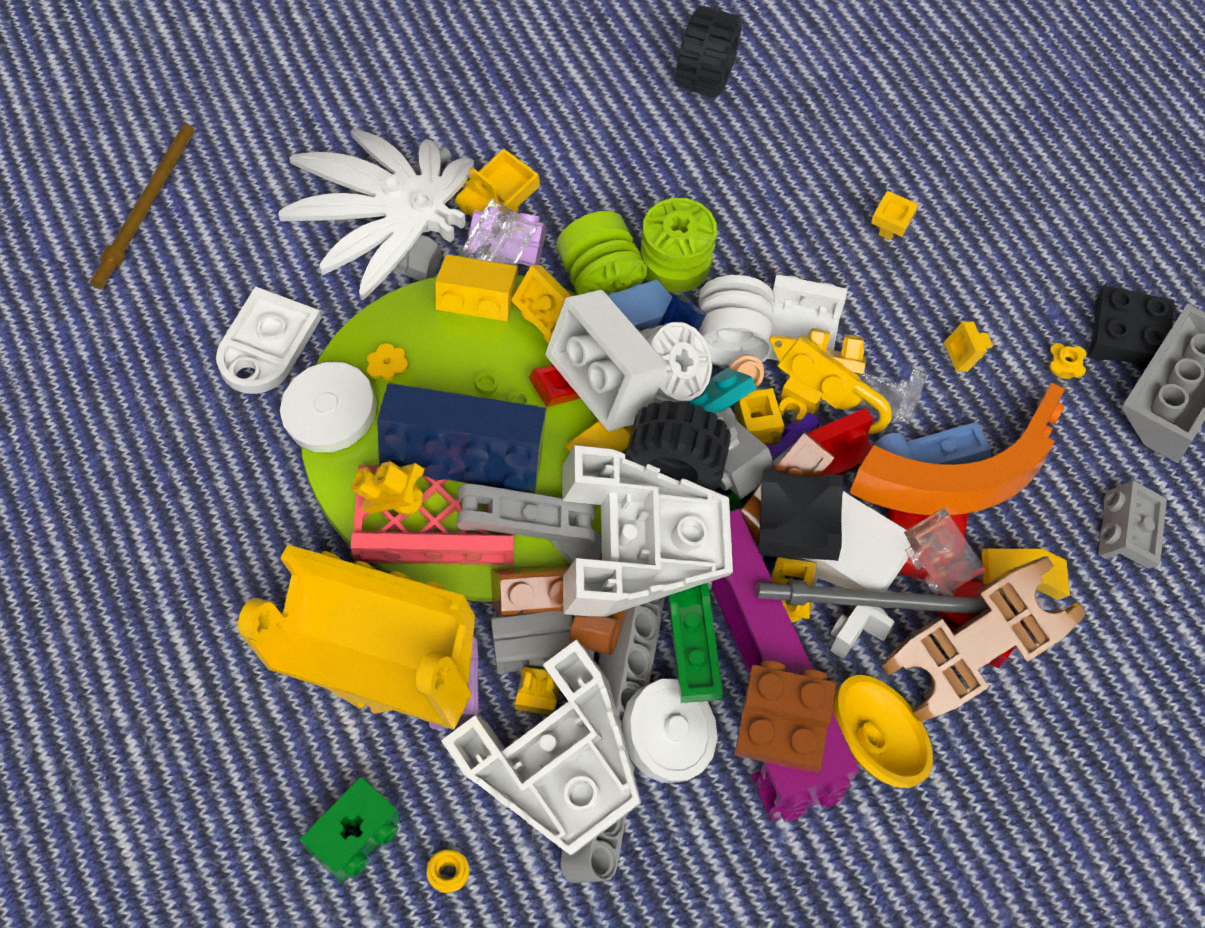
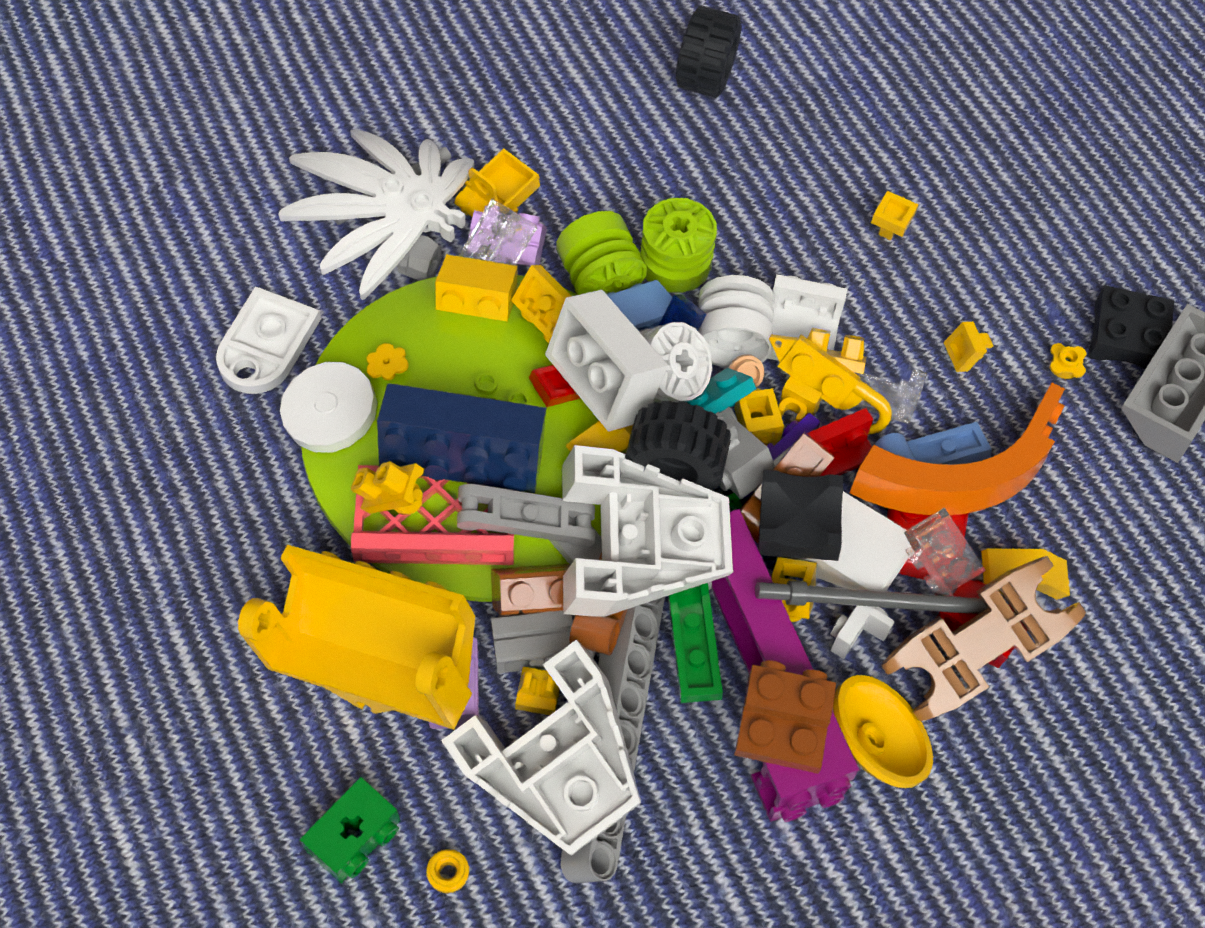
pearl gold bar [90,124,195,290] -> none
white wheel [622,679,717,783] -> none
light grey bracket [1098,480,1167,569] -> none

